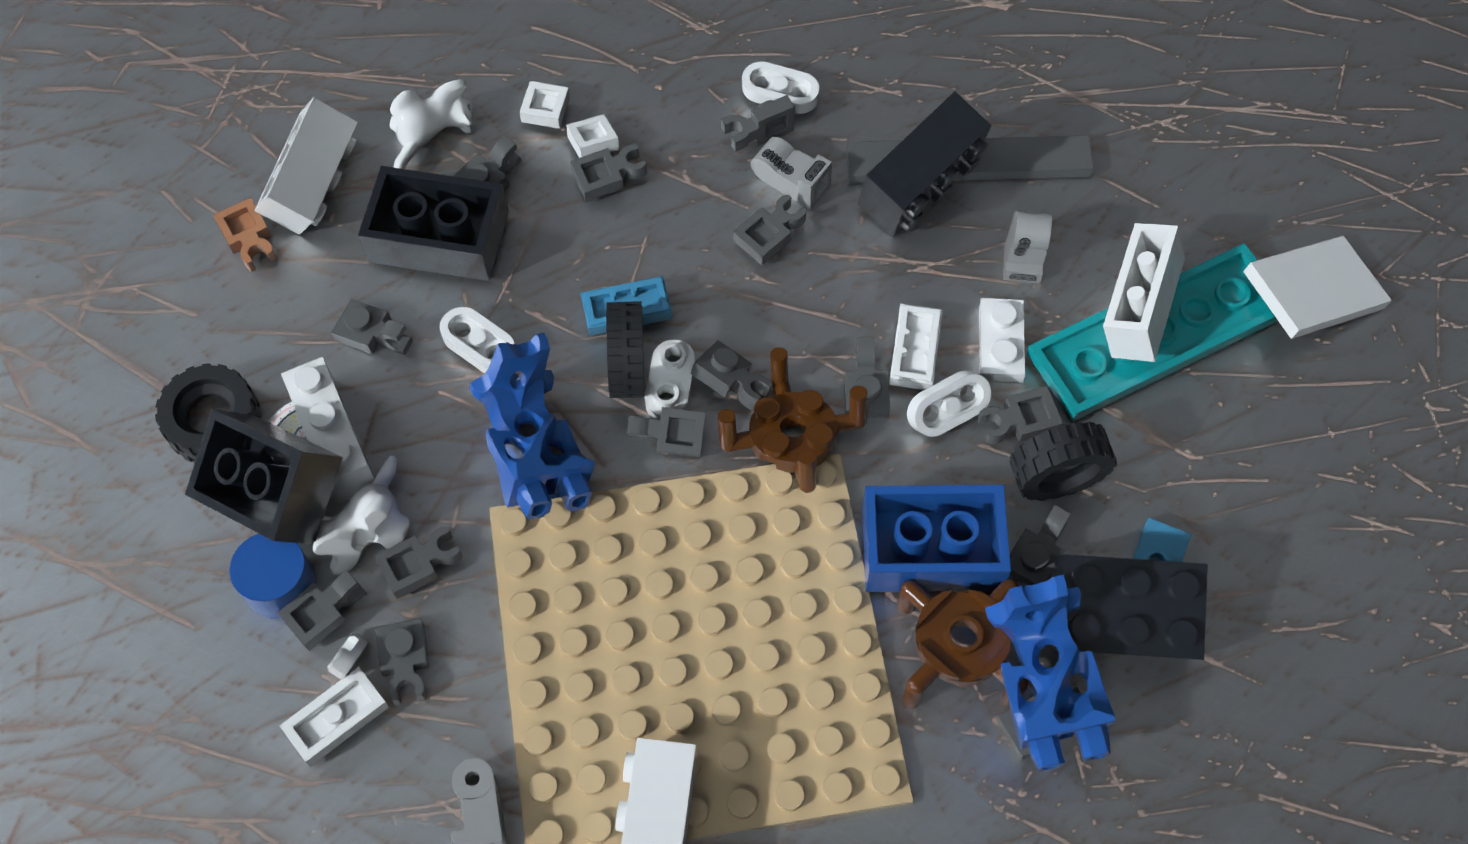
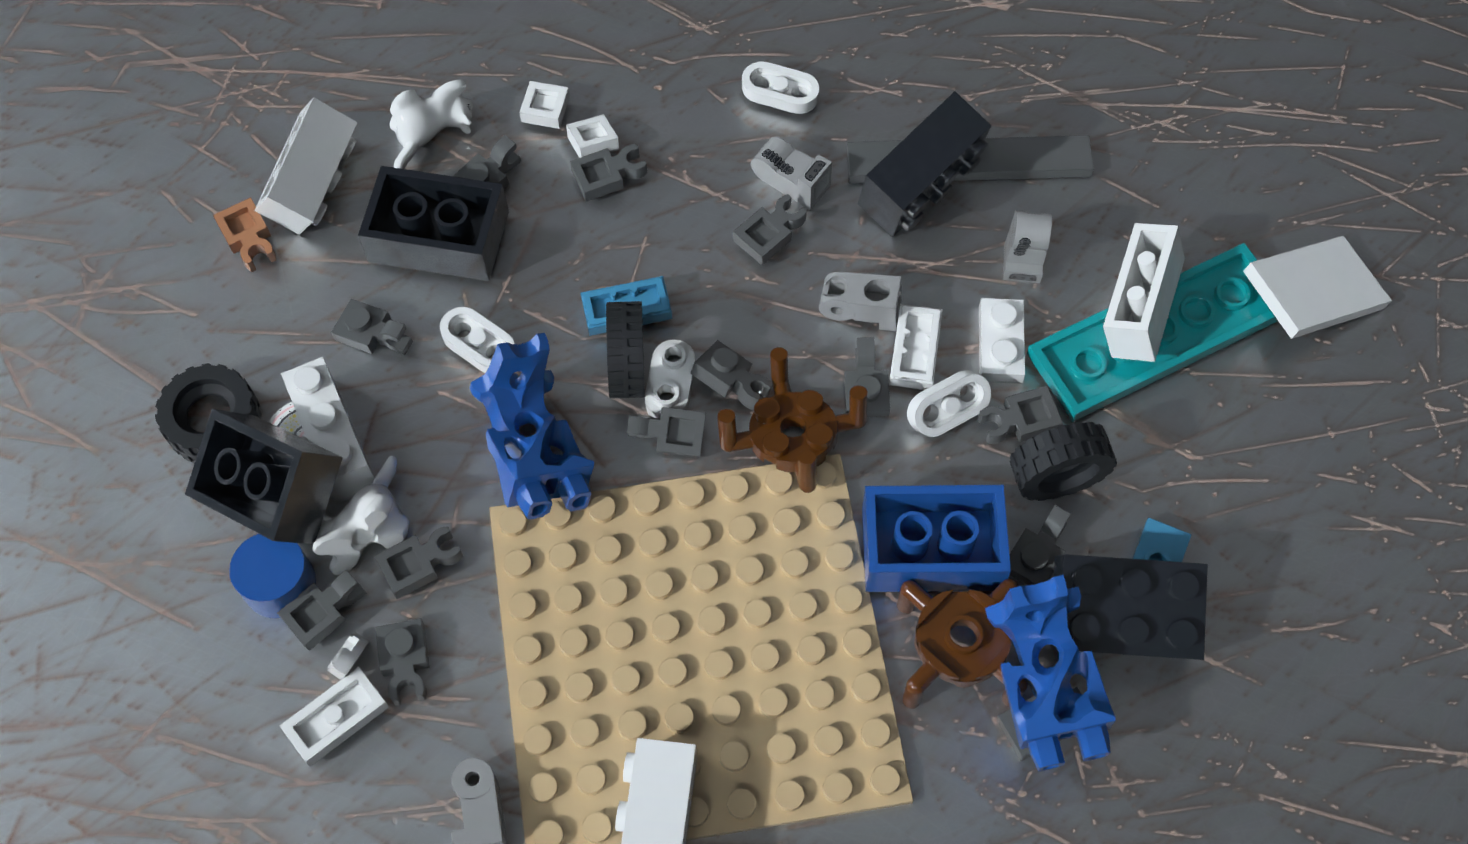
dark grey plate [720,95,795,152] -> none
none -> light grey leg [819,272,902,332]

